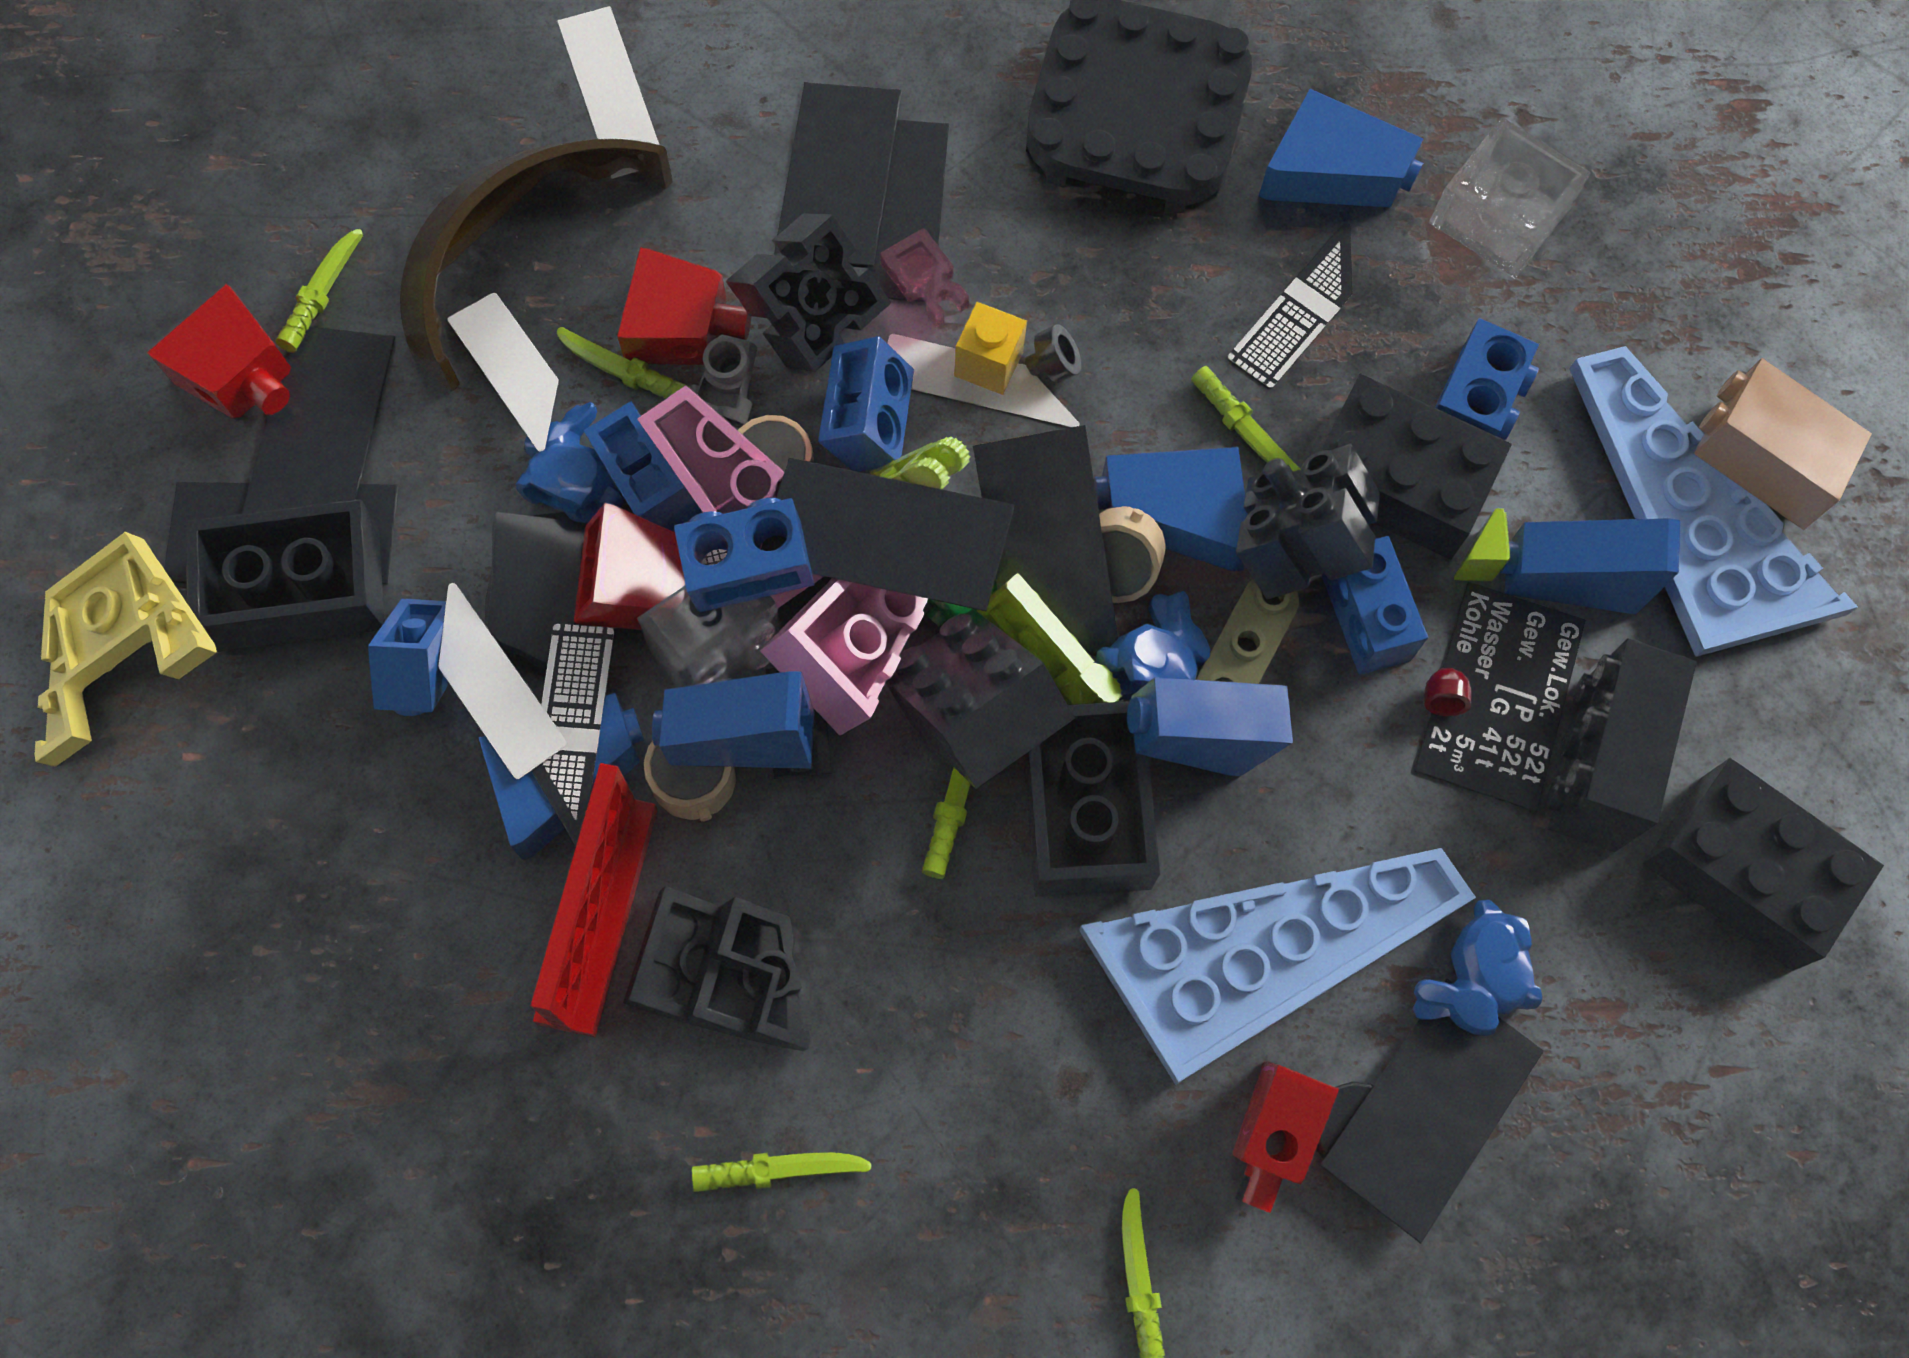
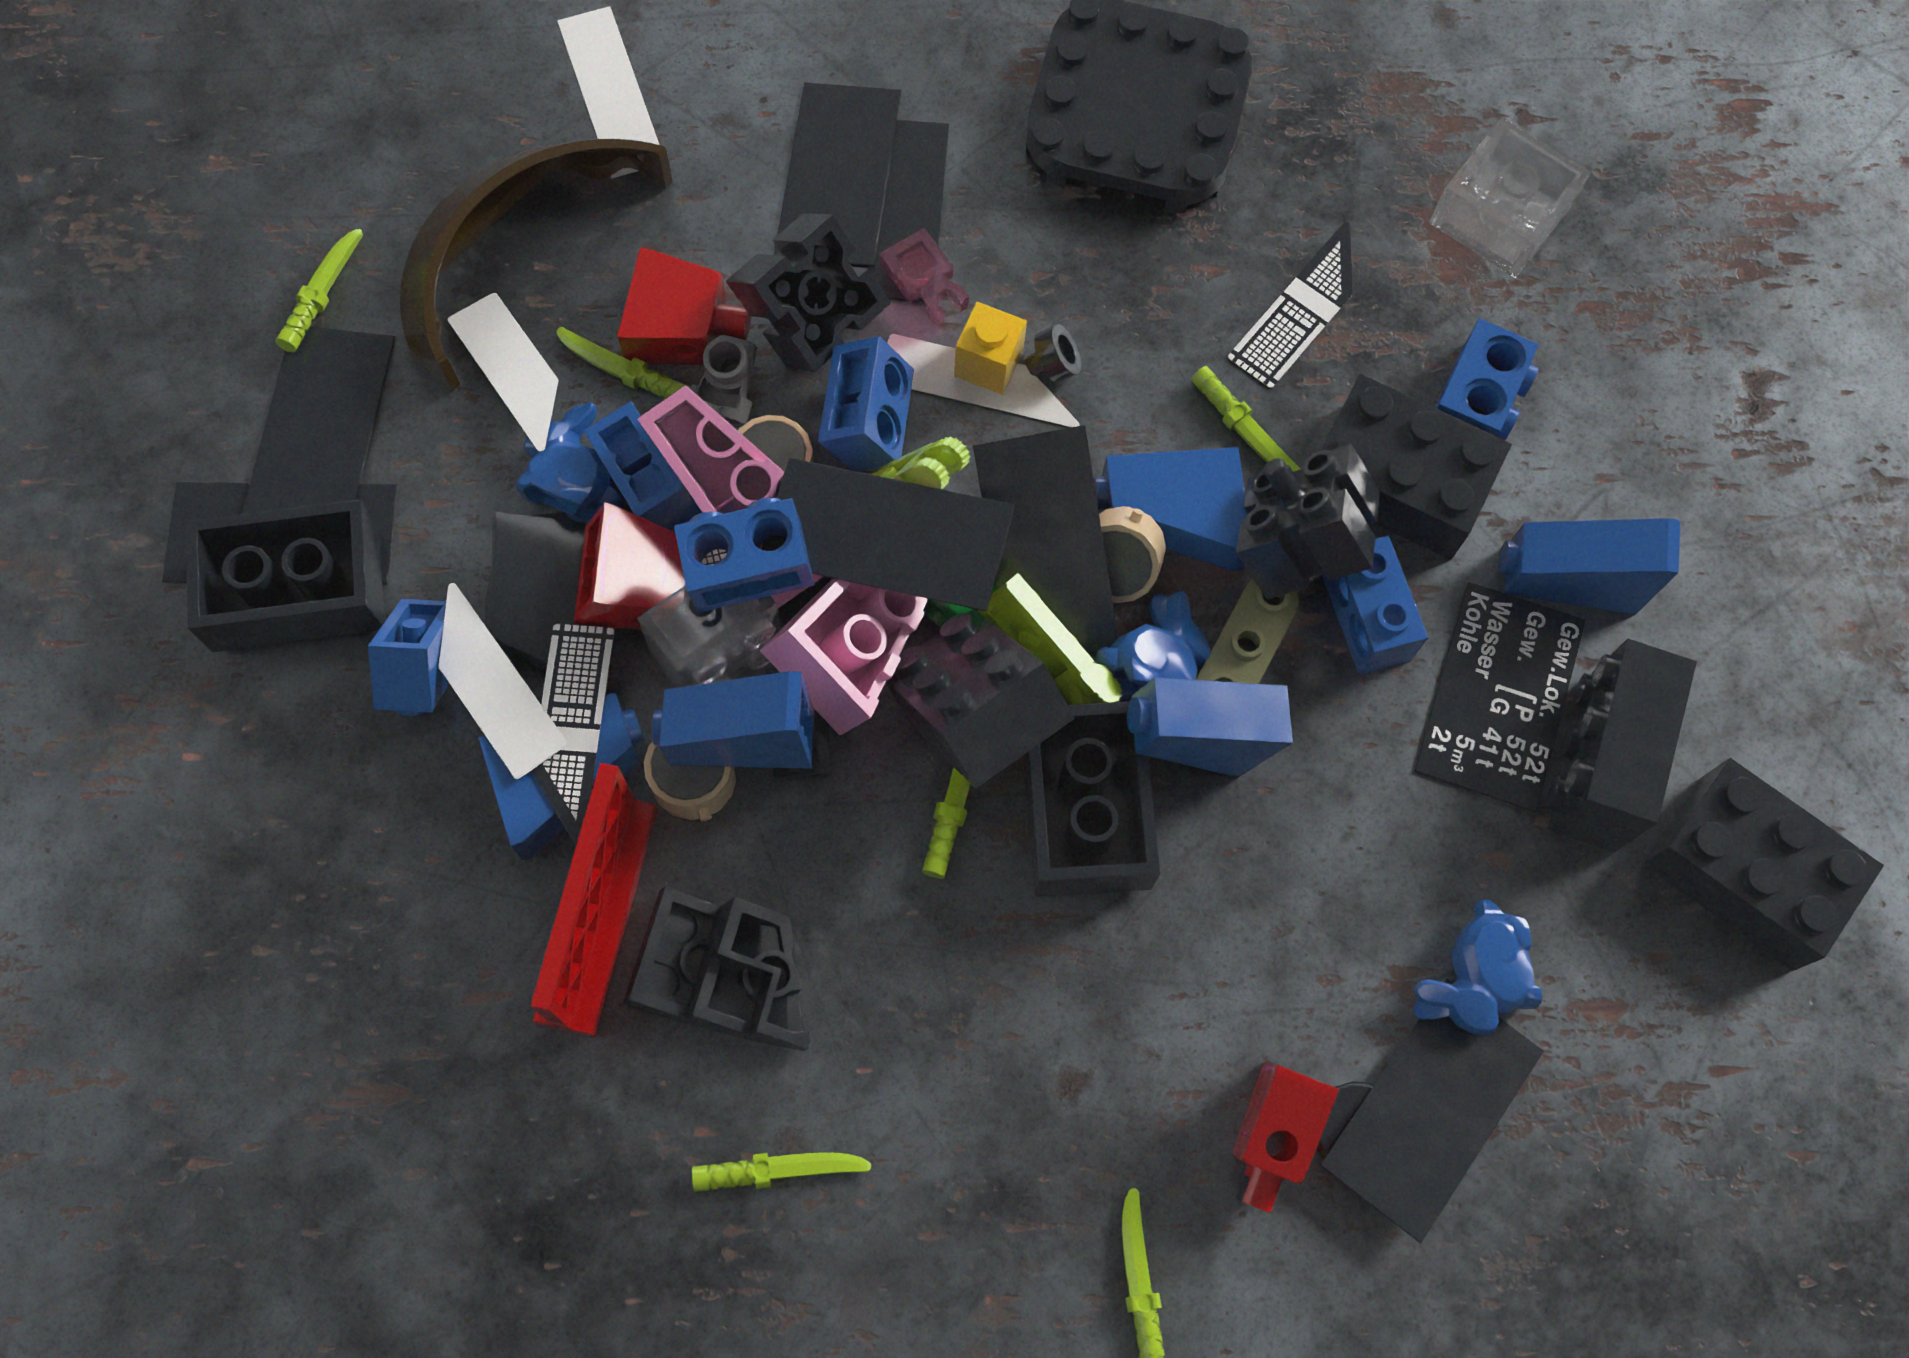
light yellow wing [34,532,217,767] -> none
red torso [147,284,291,418] -> none
light blue wing [1079,848,1476,1085] -> none
blue slope [1258,89,1424,208] -> none
dark red hinge [1424,668,1471,716] -> none
lime slope [1454,508,1510,581] -> none
light blue wing [1569,346,1858,657] -> none
brick [1694,358,1872,530] -> none

